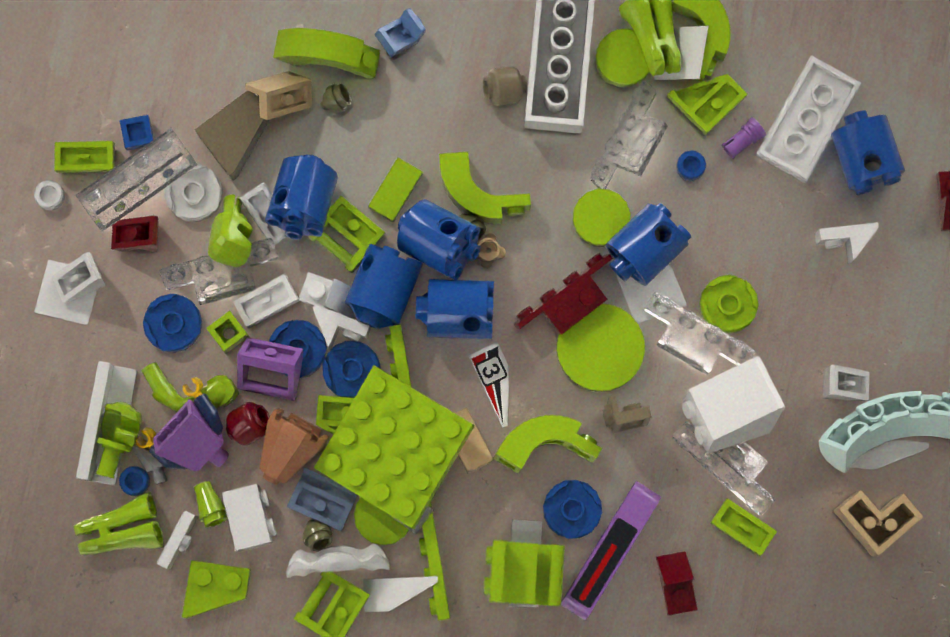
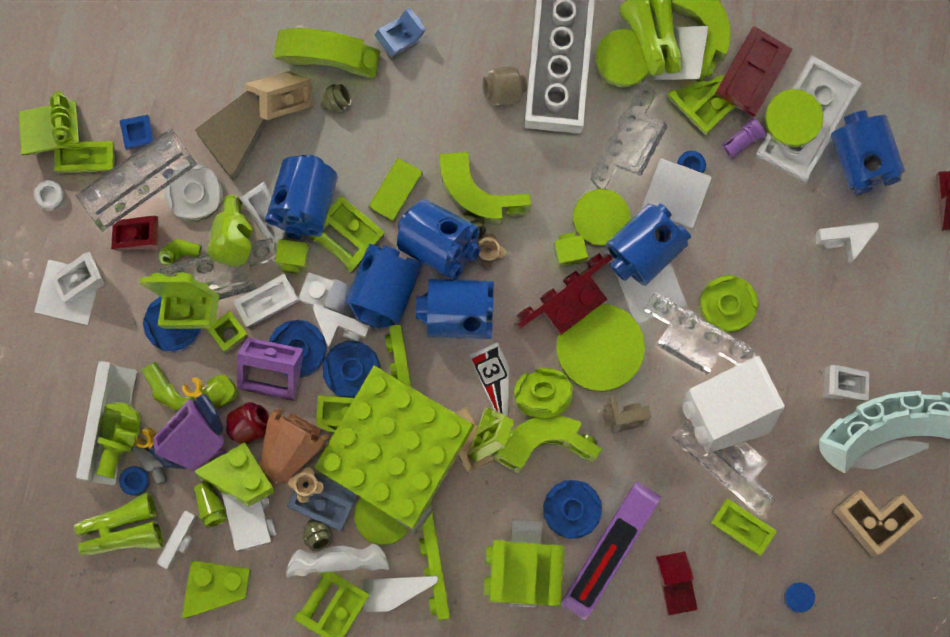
none -> lime hinge [19,91,79,156]
none -> lime bracket [139,272,220,329]
none -> lime arm [158,239,202,266]
none -> lime wing [195,442,274,507]
none -> lime plate [275,239,310,274]
none -> tan plate [288,467,324,503]
none -> lime wing [467,407,514,462]
none -> lime tile [514,368,573,418]
none -> lime plate [553,232,588,268]
none -> white sticker [641,158,712,228]
none -> dark red piece [715,26,793,117]
none -> lime tile [764,89,824,148]
none -> blue tile [784,582,815,613]

